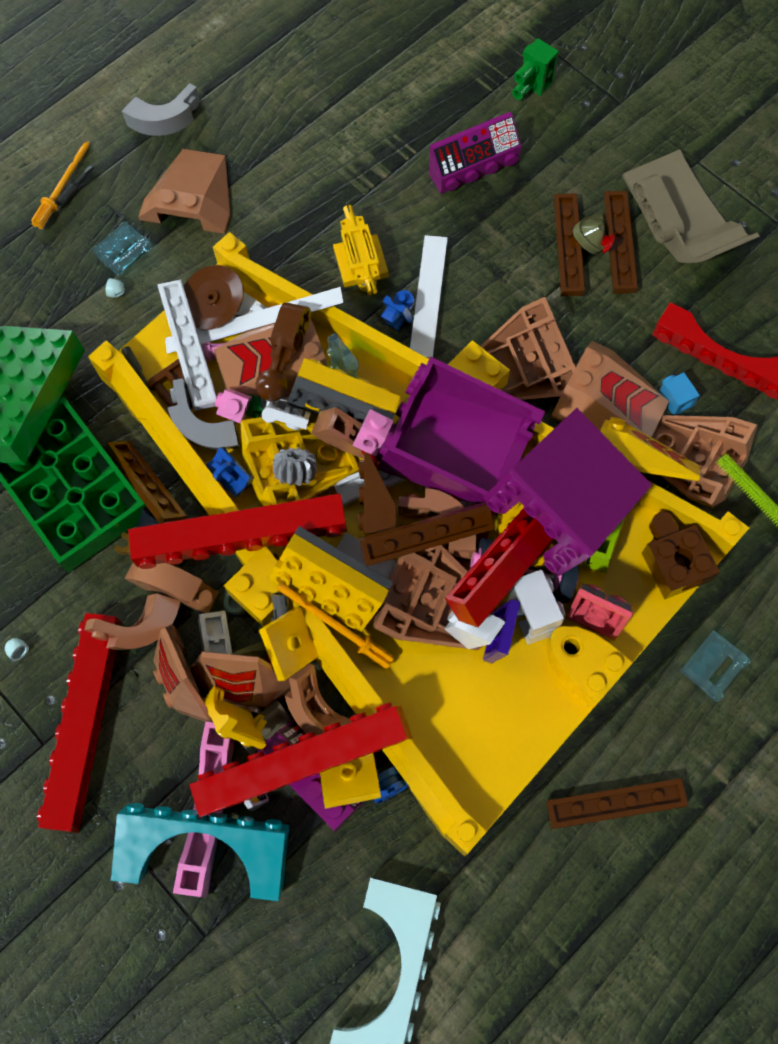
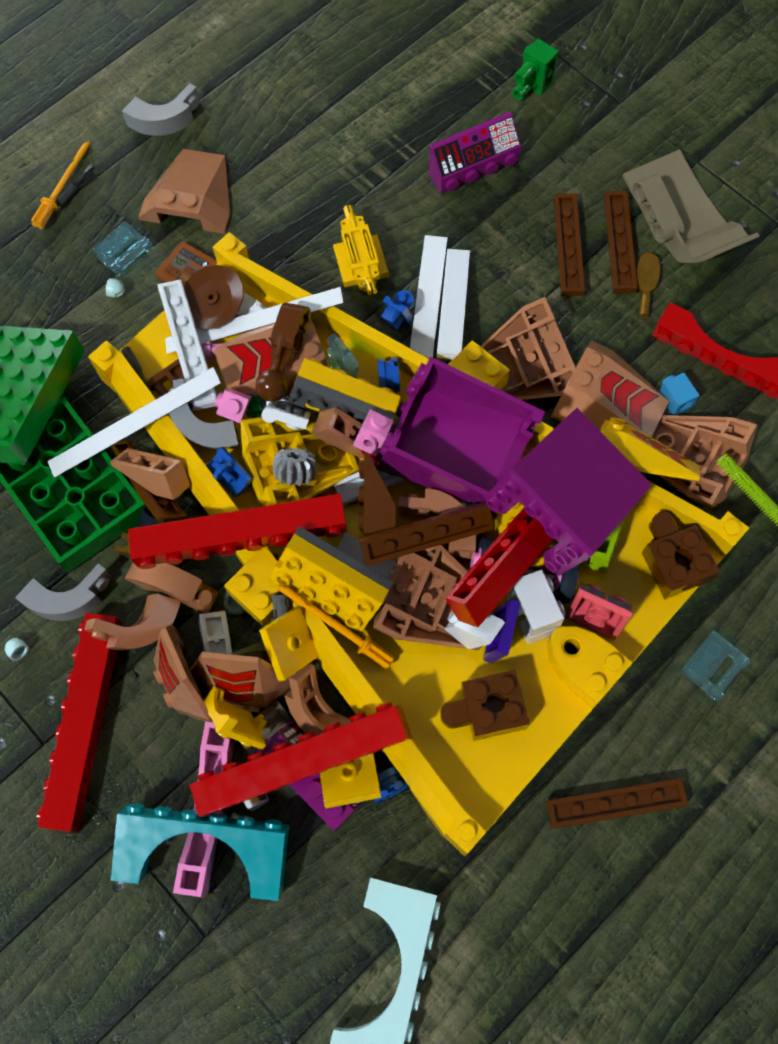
olive piece [573,214,615,254] -> none
none -> light grey arch [15,563,112,621]
none -> white sticker [48,367,221,477]
none -> nougat slope [110,448,190,500]
none -> dark orange tile [154,241,217,287]
none -> blue wheel [377,358,400,392]
none -> white tile [437,249,470,360]
none -> reddish brown brick [440,670,530,741]
none -> pearl gold piece [636,253,660,319]

